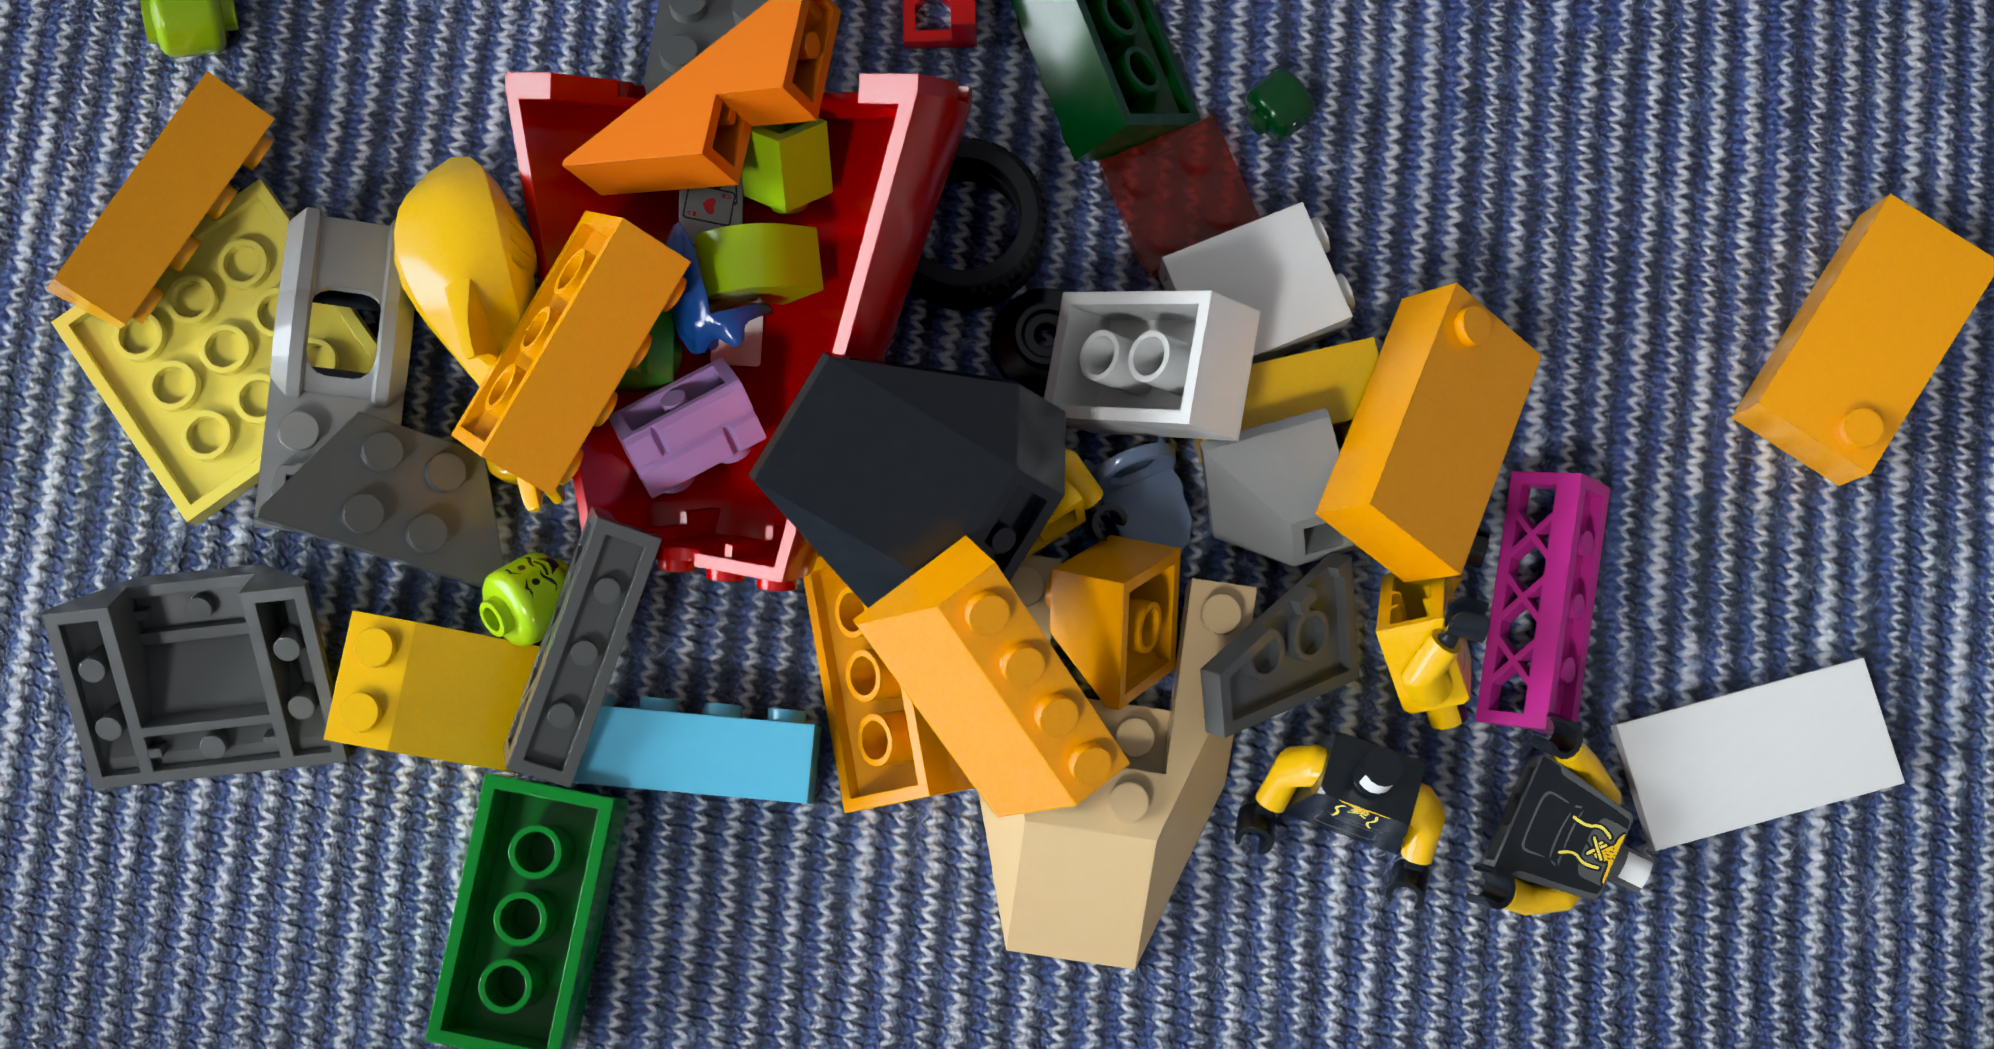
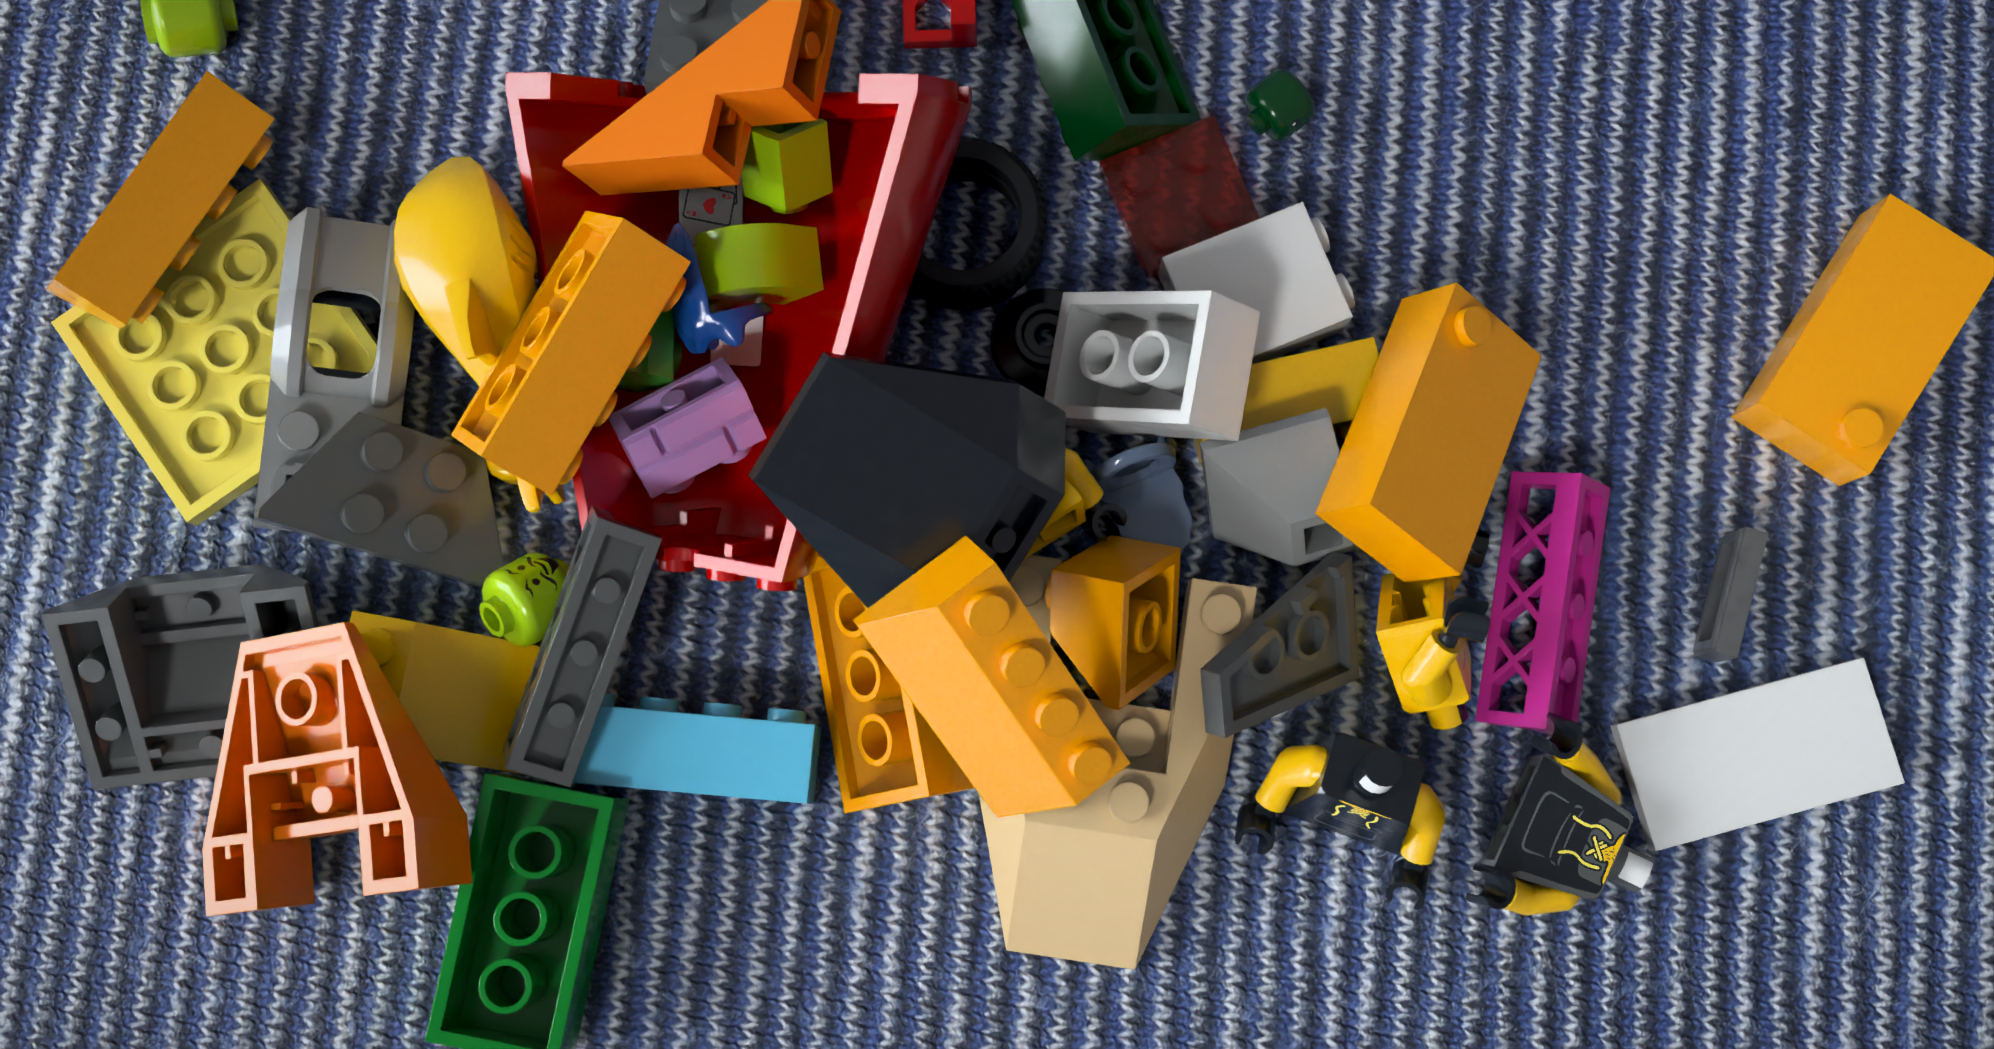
none -> orange wedge [202,622,473,916]
none -> flat silver tile [1693,527,1768,663]

